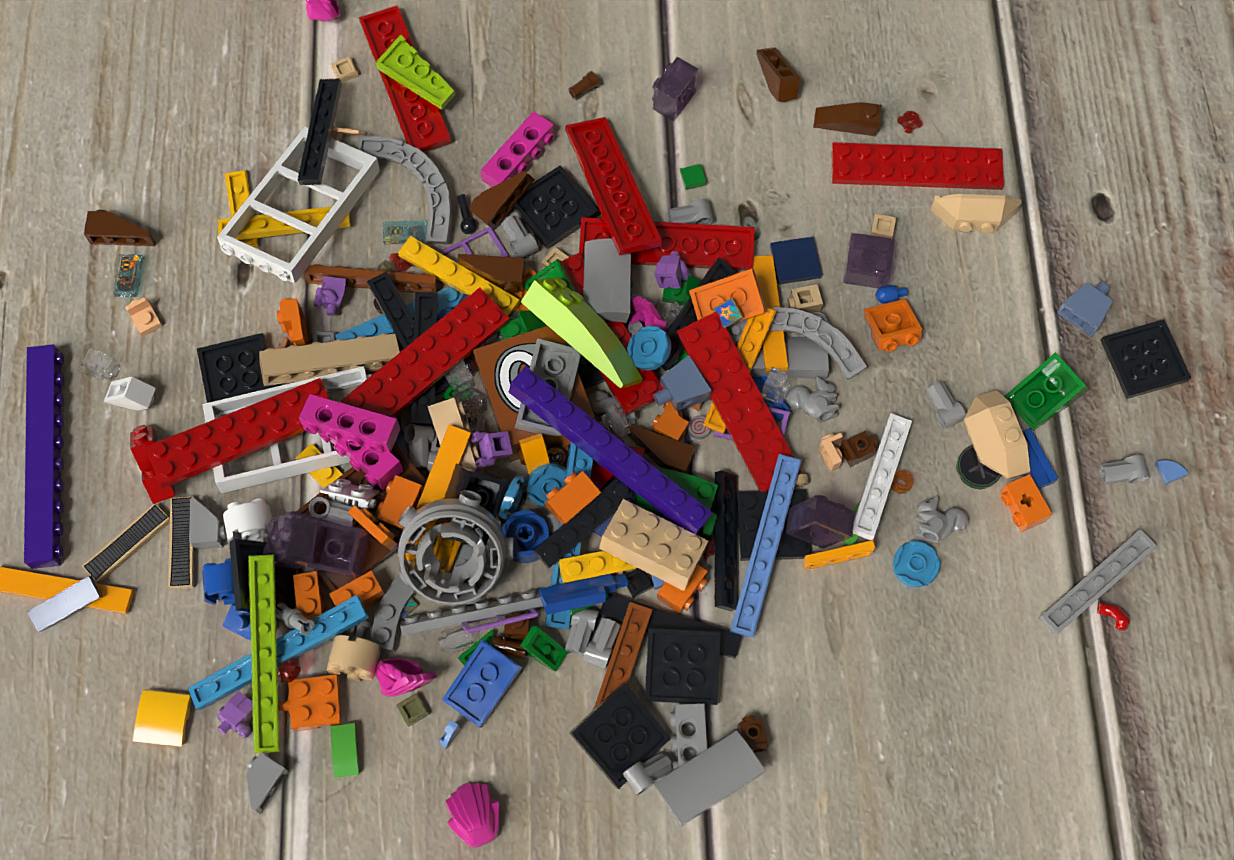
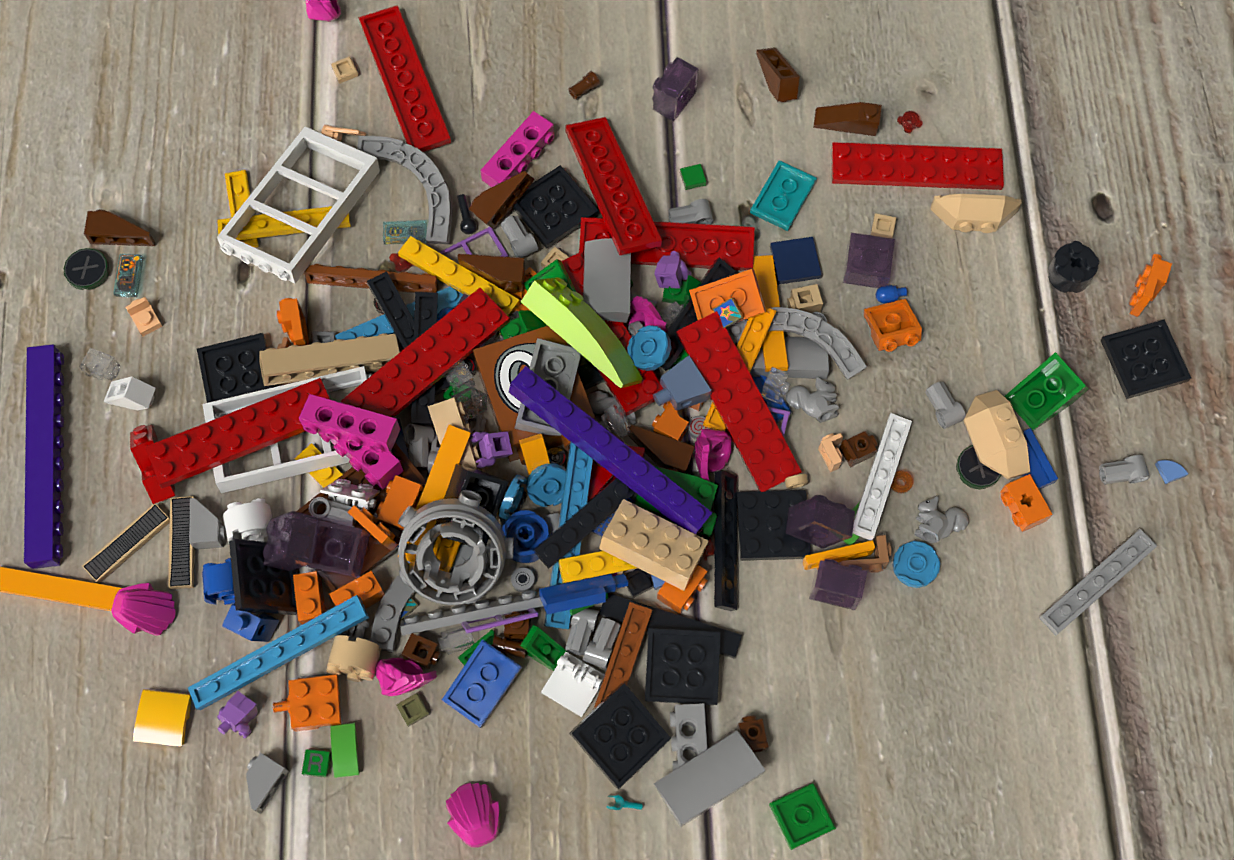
tile [27,576,103,632] -> none
lime tile [248,555,279,754] -> none
light grey pin [275,603,314,635] -> none
clear red plate [277,657,301,683] -> none
black plate [297,78,342,185] -> none
medium lavender piece [314,276,346,316] -> none
lime wing [375,35,455,110] -> none
medium blue tile [439,720,461,749] -> none
orange brick [543,471,601,525] -> none
light grey piece [623,753,672,795] -> none
medium blue tile [730,454,802,639] -> none
sand blue torso [1057,282,1112,337] -> none
red arm [1097,602,1130,631] -> none
none -> black tile [64,248,109,290]
none -> dark pink hair [112,583,176,636]
none -> green tile [302,749,331,778]
none -> reddish brown brick [401,633,441,669]
none -> light grey tile [511,567,535,592]
none -> white hinge [541,652,605,717]
none -> teal hand [606,795,643,810]
none -> dark pink hair [695,429,731,481]
none -> teal tile [750,160,817,231]
none -> green tile [769,783,836,850]
none -> clear purple brick [809,559,867,610]
none -> medium nougat bracket [839,535,891,574]
none -> black brick [1048,241,1100,293]
none -> orange plate [1129,254,1172,317]

